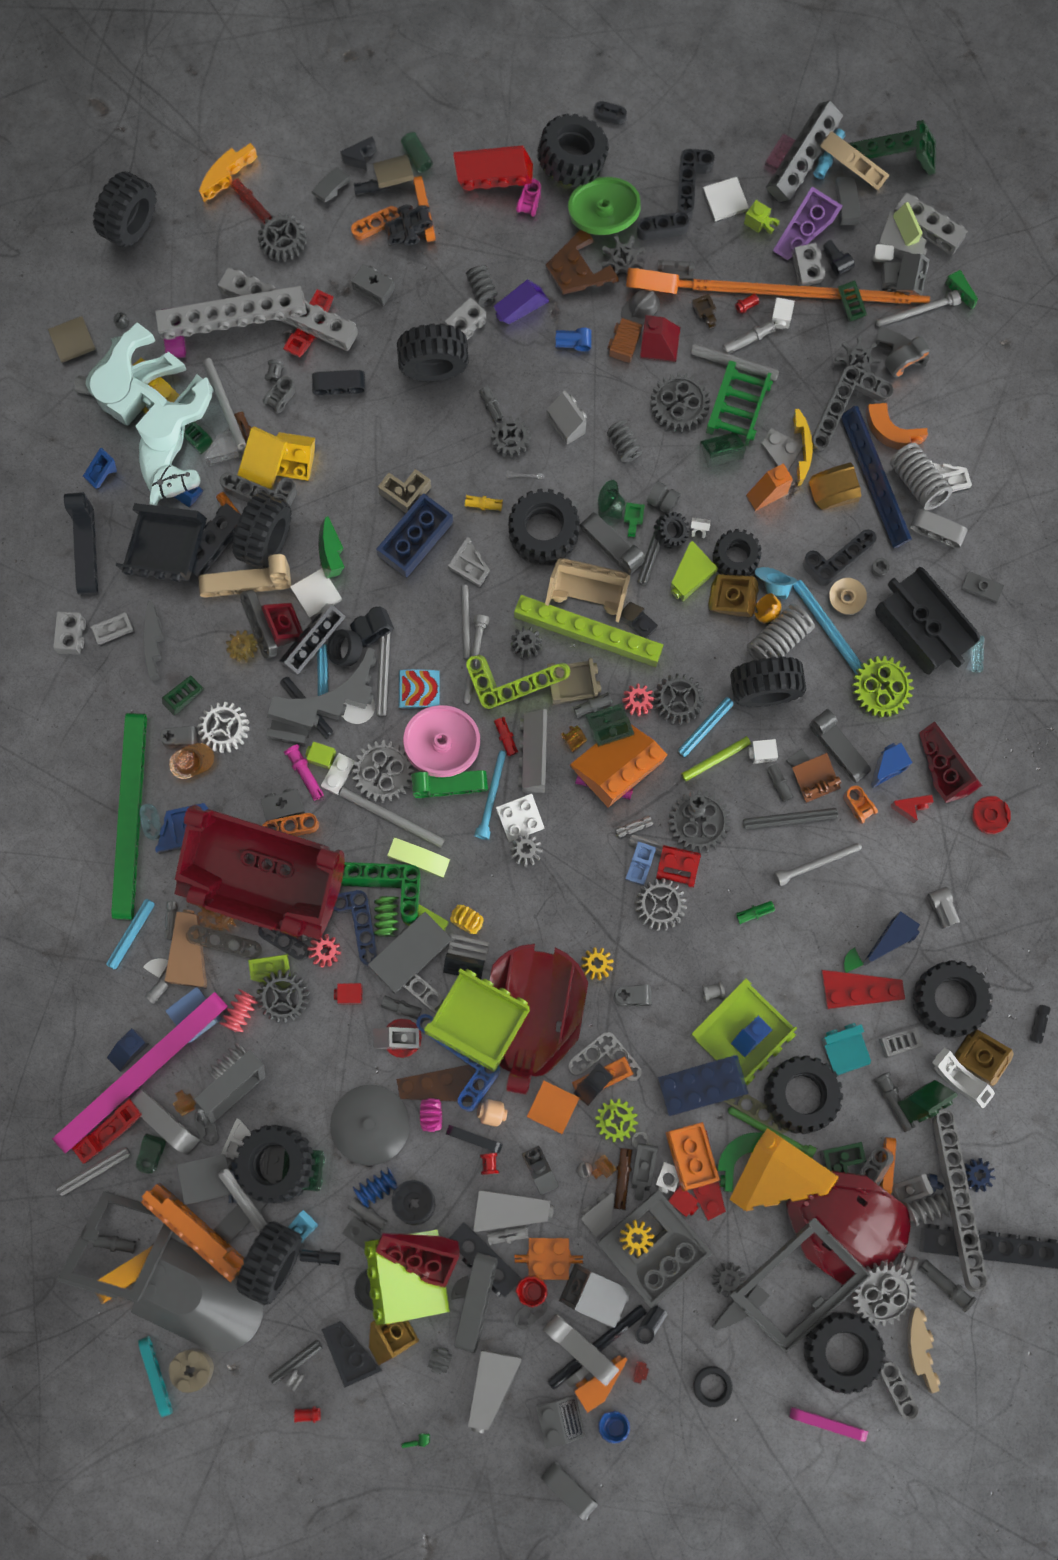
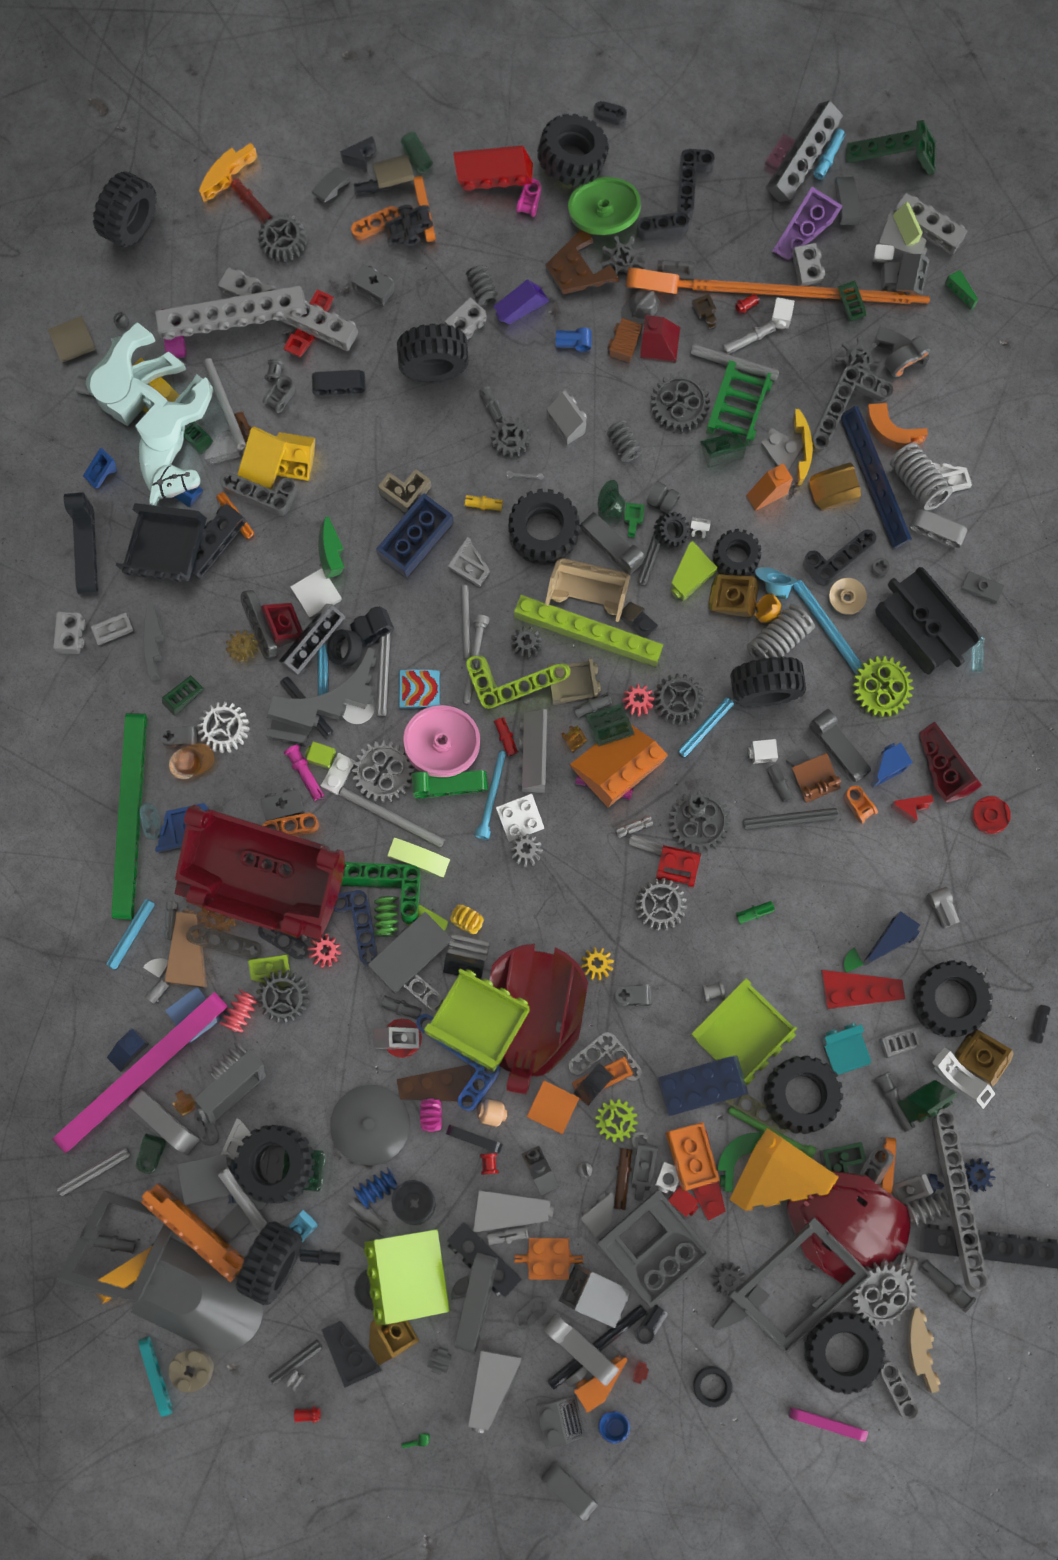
red slope [72,1099,142,1164] -> none
tan beam [198,554,291,597] -> none
black tyre [232,493,292,569] -> none
red brick [334,983,363,1005] -> none
dark red wedge [375,1233,460,1288] -> none
red hair [516,1275,548,1307] -> none
clear orange tile [592,1154,616,1179] -> none
yellow gear [619,1220,654,1256] -> none
medium blue slope [625,841,657,886] -> none
lime piece [681,736,751,782] -> none
white tile [703,177,749,222] -> none
blue slope [731,1015,772,1057] -> none
lime brick [744,200,780,235] -> none
light grey piece [774,843,862,887] -> none
tan slope [820,131,889,190] -> none
black pin [823,240,855,276] -> none
light grey piece [875,290,961,327] -> none

